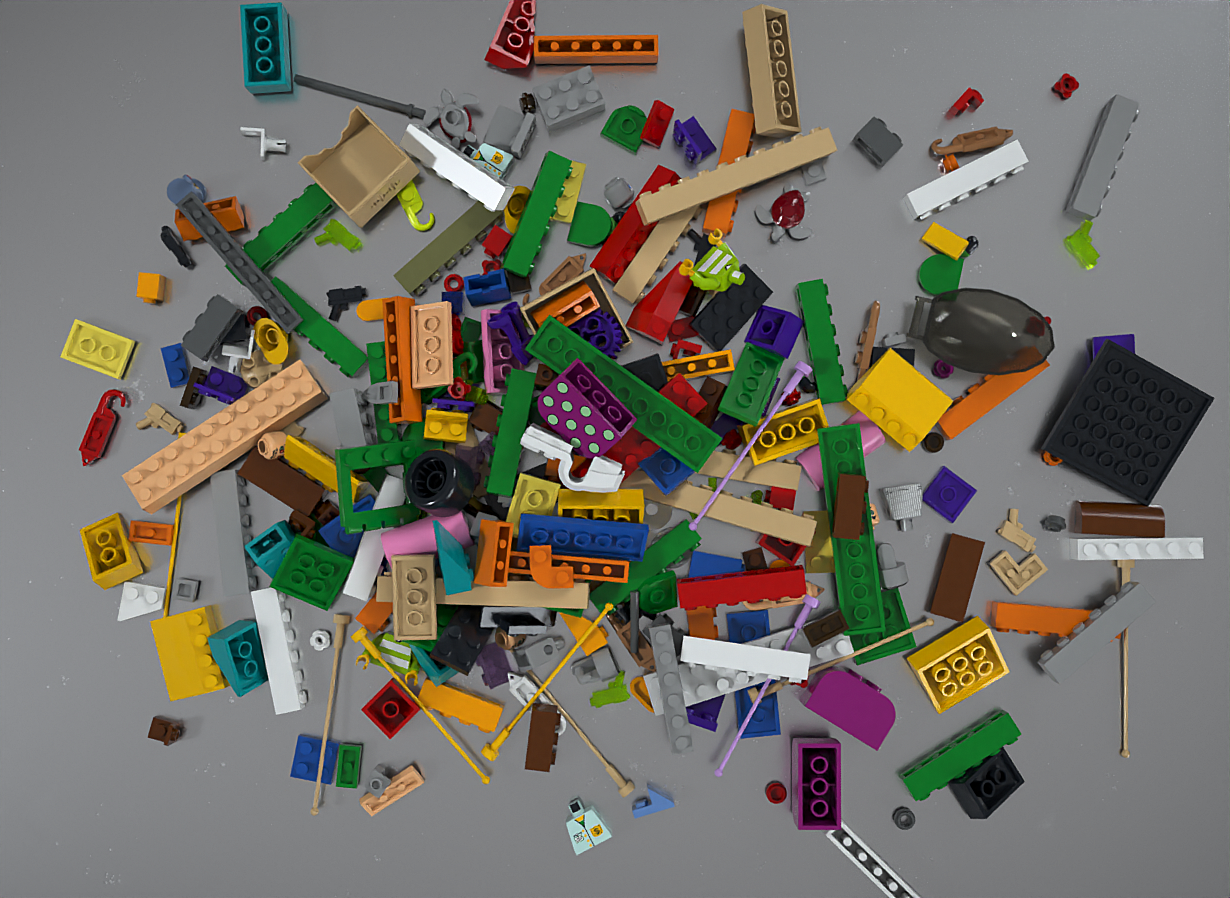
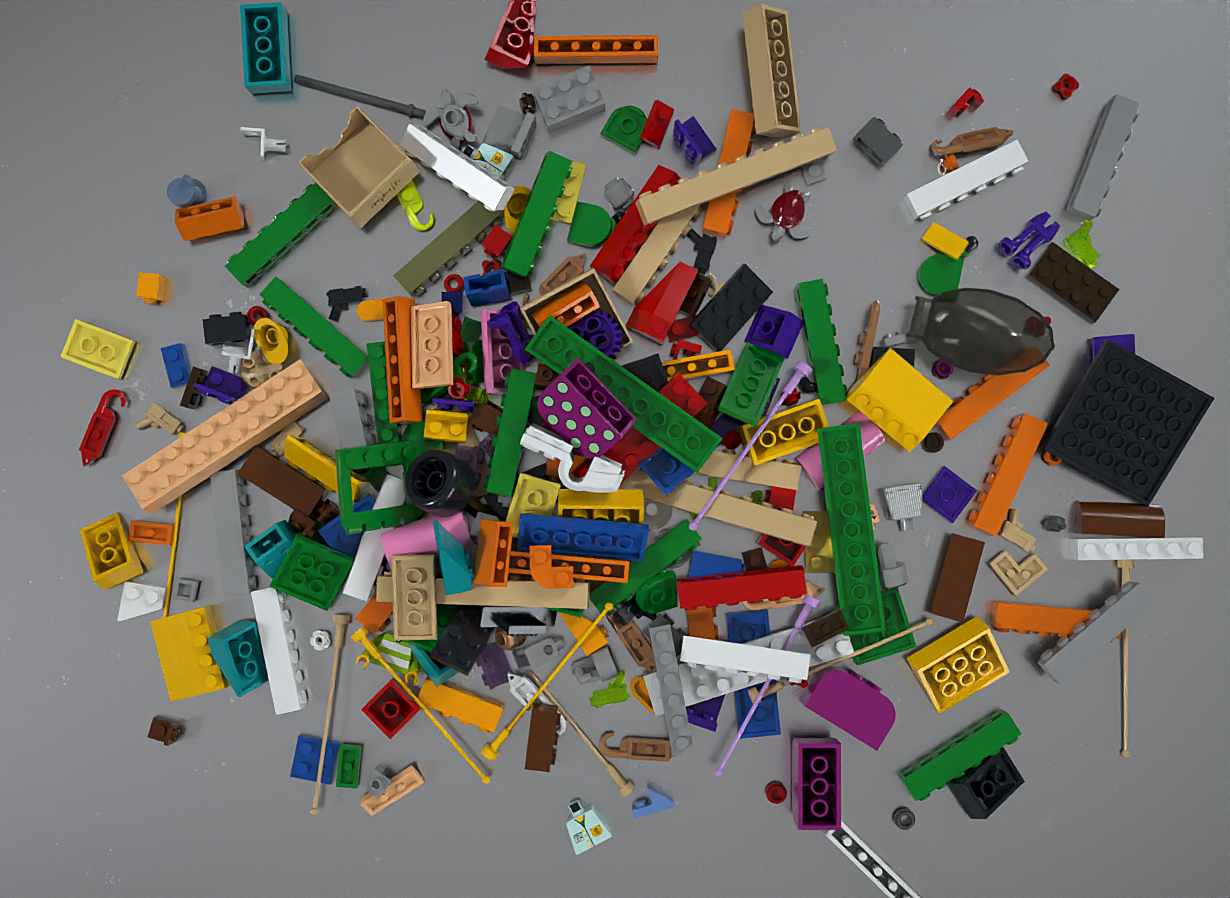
black piece [160,226,191,267] -> none
dark grey plate [176,191,304,334] -> none
dark grey brick [181,294,243,362] -> none
light nougat head [258,431,287,459] -> none
clear neon green piece [314,219,362,252] -> none
light grey plate [362,381,398,405] -> none
dark grey bar [630,590,639,653] -> none
lime torso [679,229,745,292] -> none
reddish brown brick [832,473,869,540] -> none
none -> medium nougat plate [599,733,676,762]
none -> orange brick [969,413,1048,536]
none -> dark purple piece [1000,211,1060,270]
none -> dark brown plate [1027,242,1120,323]

